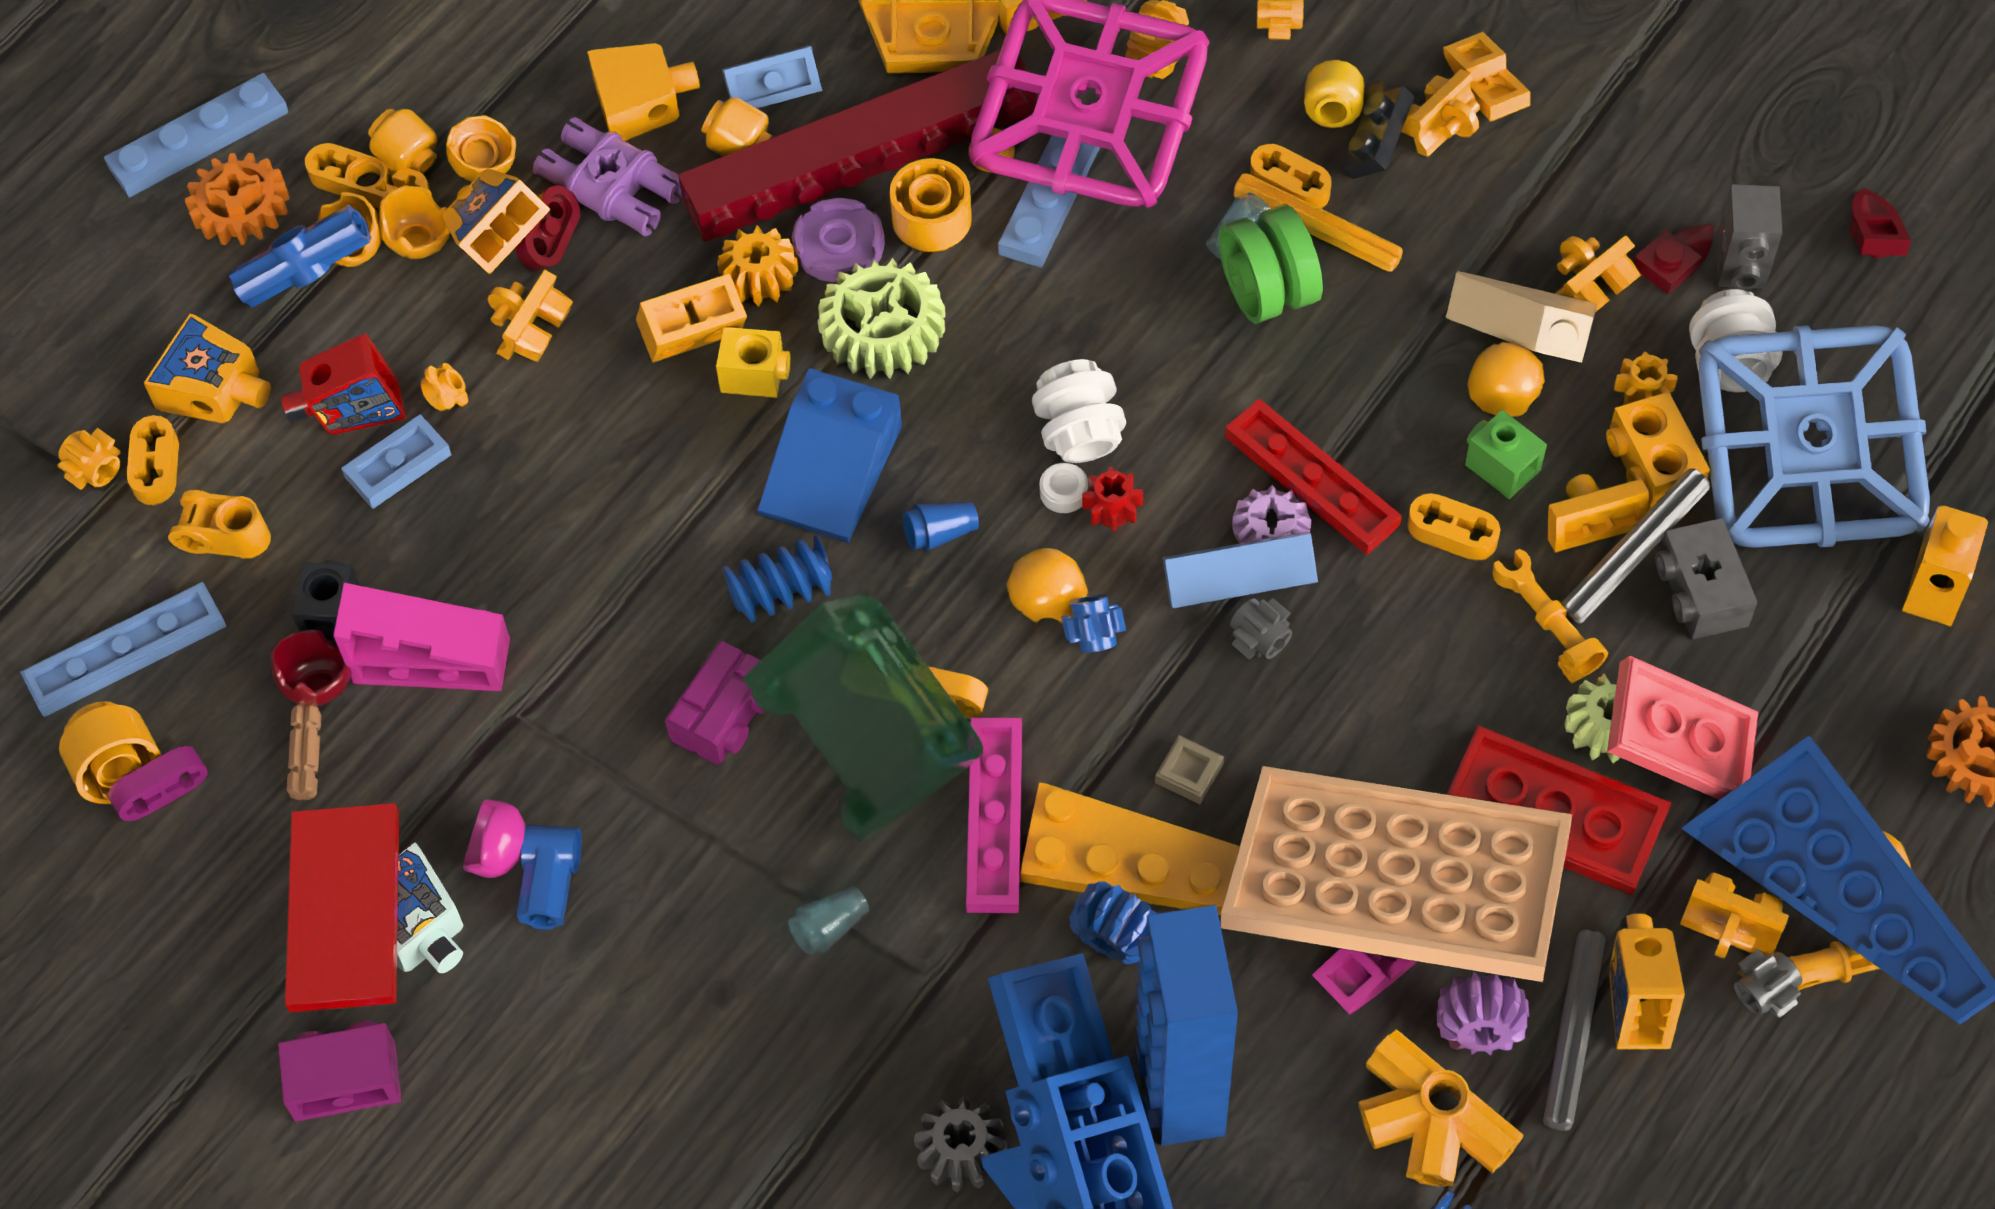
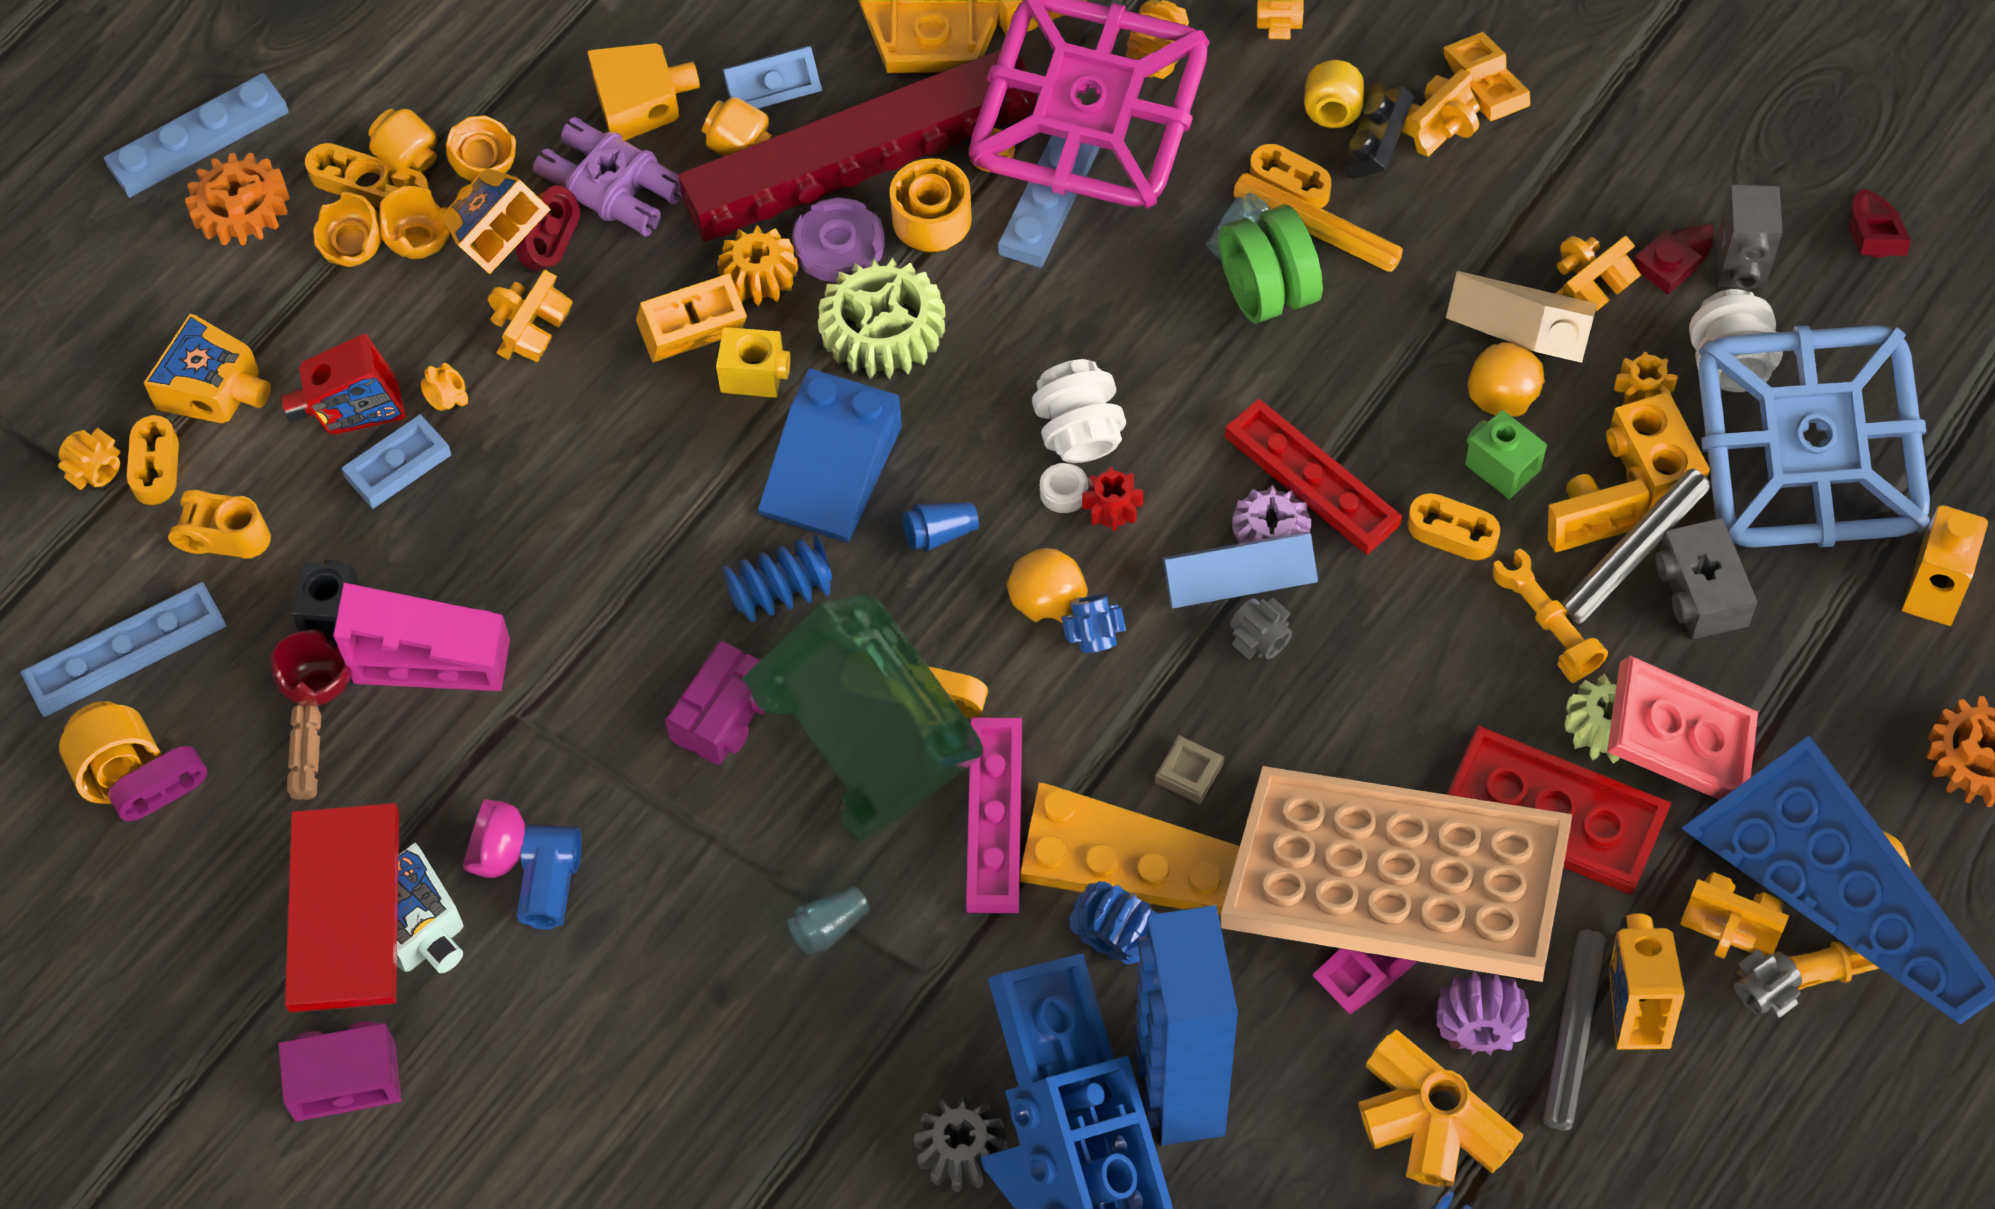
blue piece [229,205,372,308] -> none

